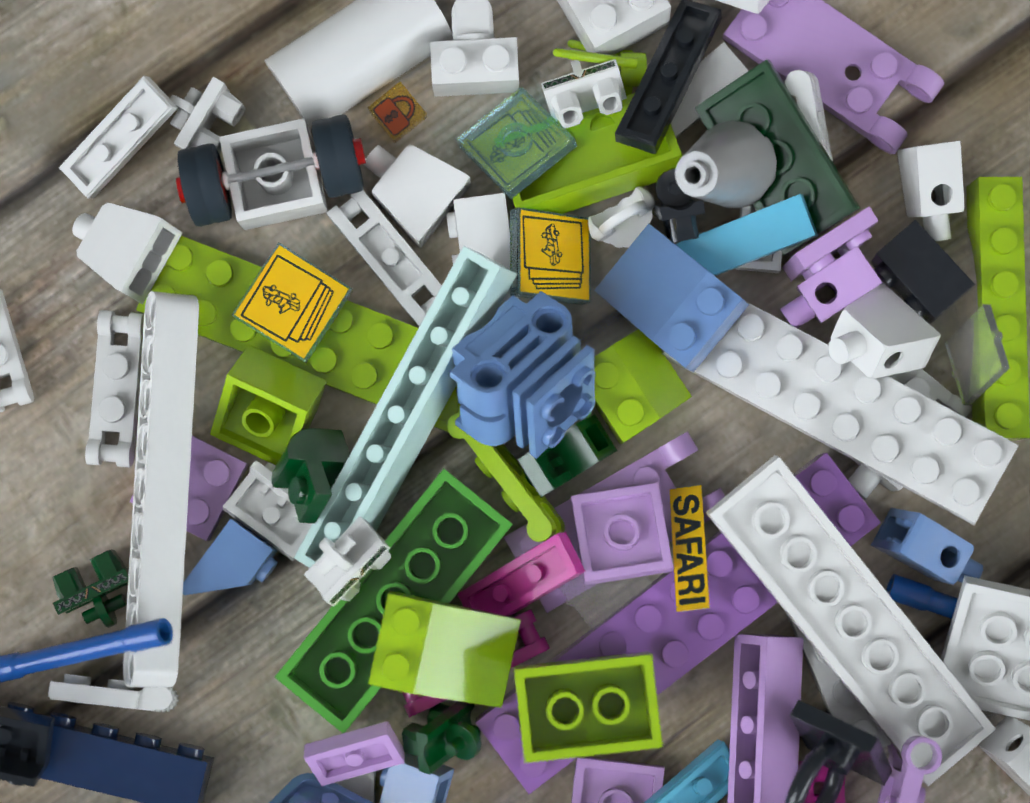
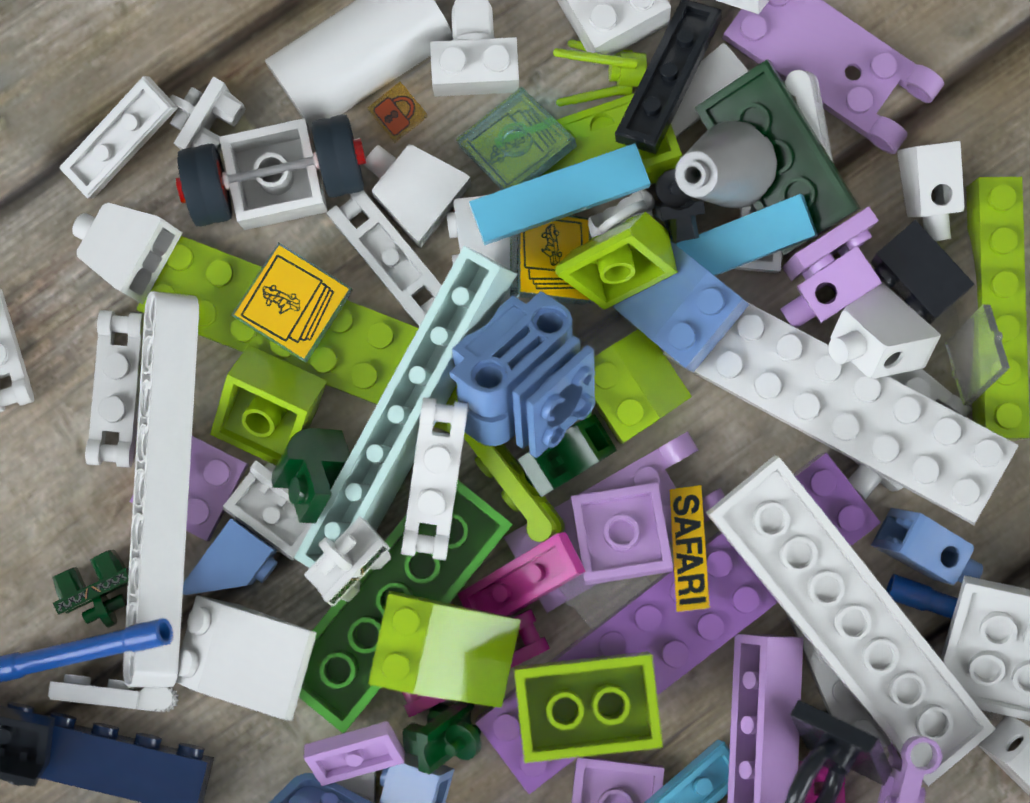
white hips [541,59,627,129] -> none
none -> white slope [176,595,317,721]
none -> white plate [401,397,468,561]
none -> medium azure tile [469,143,651,246]
none -> lime slope [555,211,678,310]

